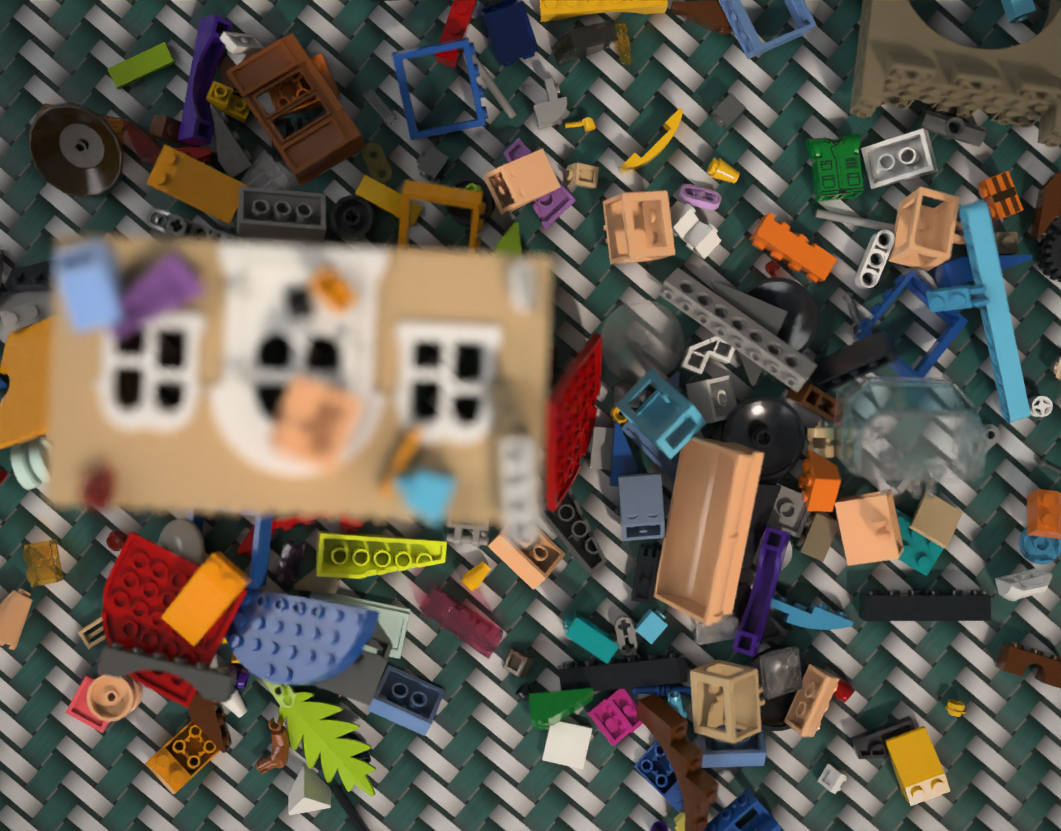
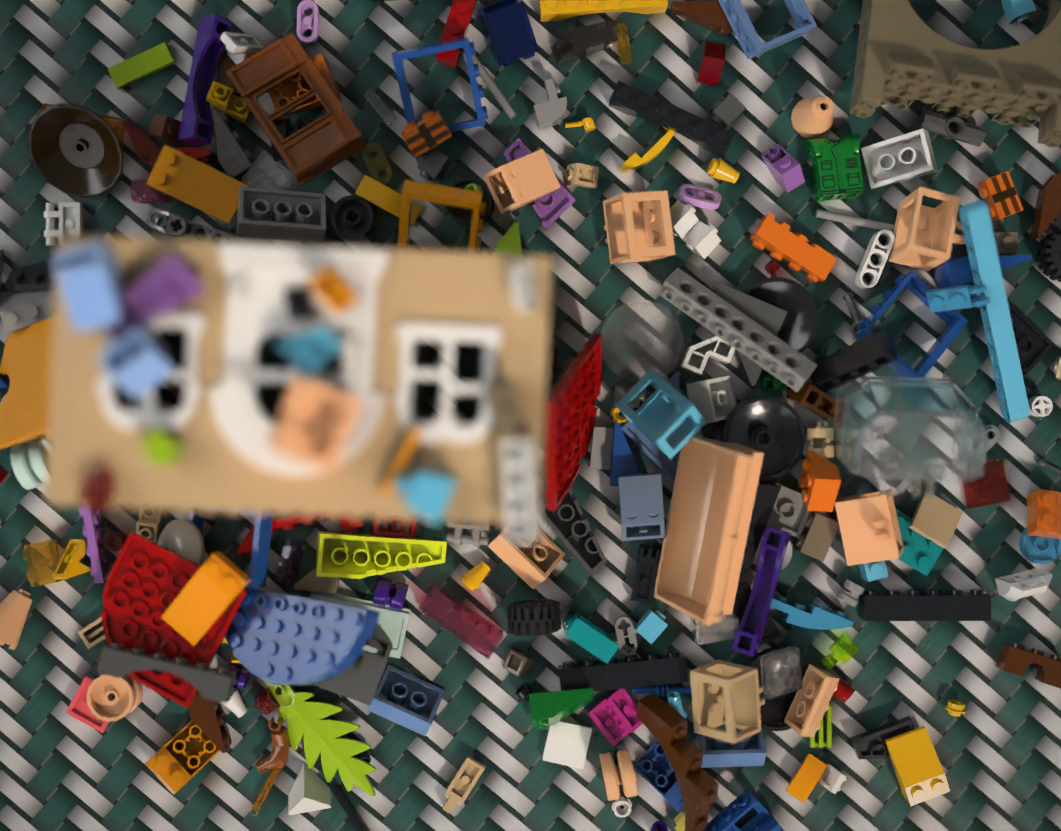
none -> white plate [44,202,83,246]
none -> yellow slope [52,539,90,579]
none -> medium lavender wing [79,506,109,583]
none -> light blue slope [97,328,176,400]
none -> clear pink rock [131,180,169,204]
none -> tan slope [136,506,162,543]
none -> lime brick [139,427,185,466]
none -> light orange piece [250,768,282,816]
none -> clear red rock [253,687,279,714]
none -> medium azure wing [274,327,344,378]
none -> lavender plate [296,0,319,44]
none -> red slope [371,515,417,538]
none -> dark purple wheel [373,577,409,611]
none -> brick [402,110,452,157]
none -> tan hinge [442,755,486,813]
none -> black tyre [507,599,561,636]
none -> light nougat wheel [599,749,638,801]
none -> black arch [609,81,735,158]
none -> white plate [612,796,632,817]
none -> dark red slope [696,41,726,87]
none -> medium lavender slope [761,144,805,193]
none -> dark green gear [762,371,788,395]
none -> light orange slope [785,753,827,803]
none -> light nougat cone [791,96,834,139]
none -> lime tile [809,704,832,748]
none -> clear neon green plate [820,634,859,670]
none -> light grey wheel [837,579,865,608]
none -> medium azure brick [858,561,889,582]
none -> clear red plate [959,459,1010,509]
none -> black wing [1008,301,1055,375]

